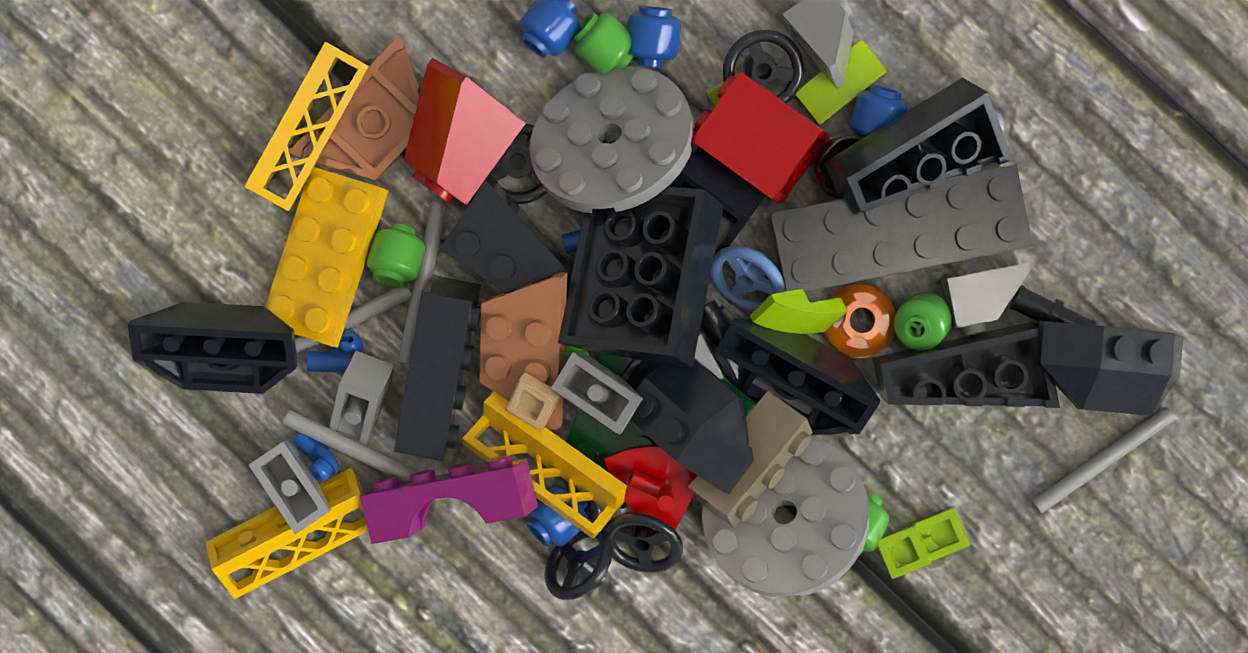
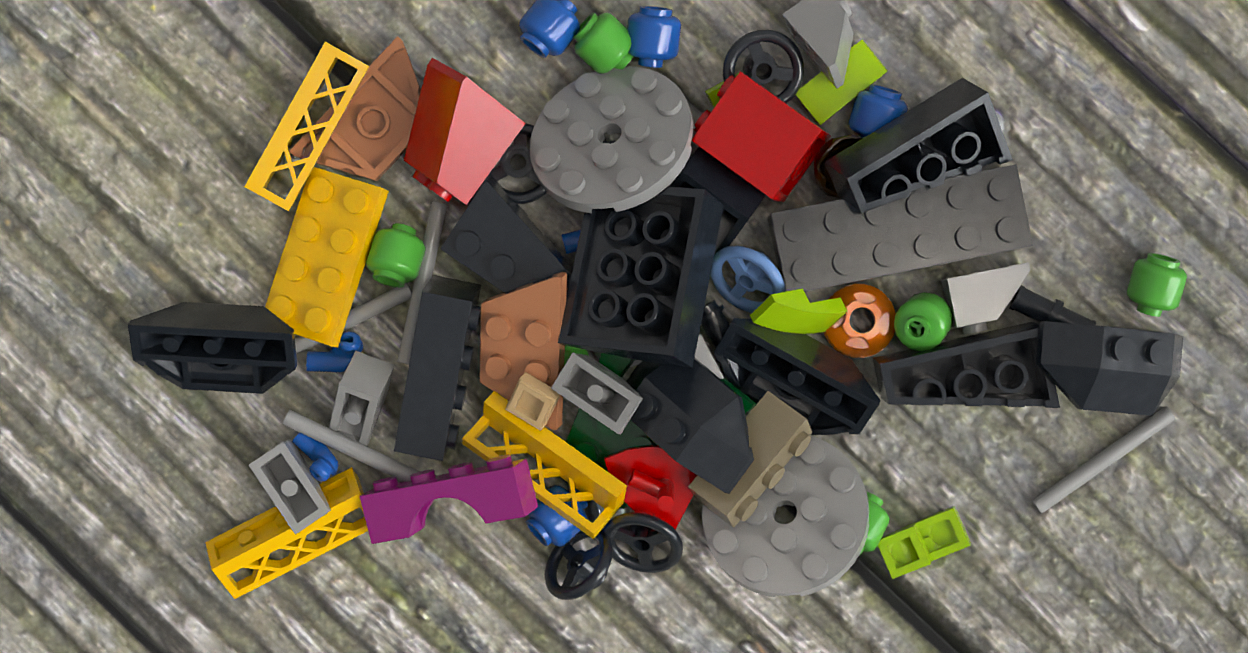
none -> bright green head [1127,253,1187,317]

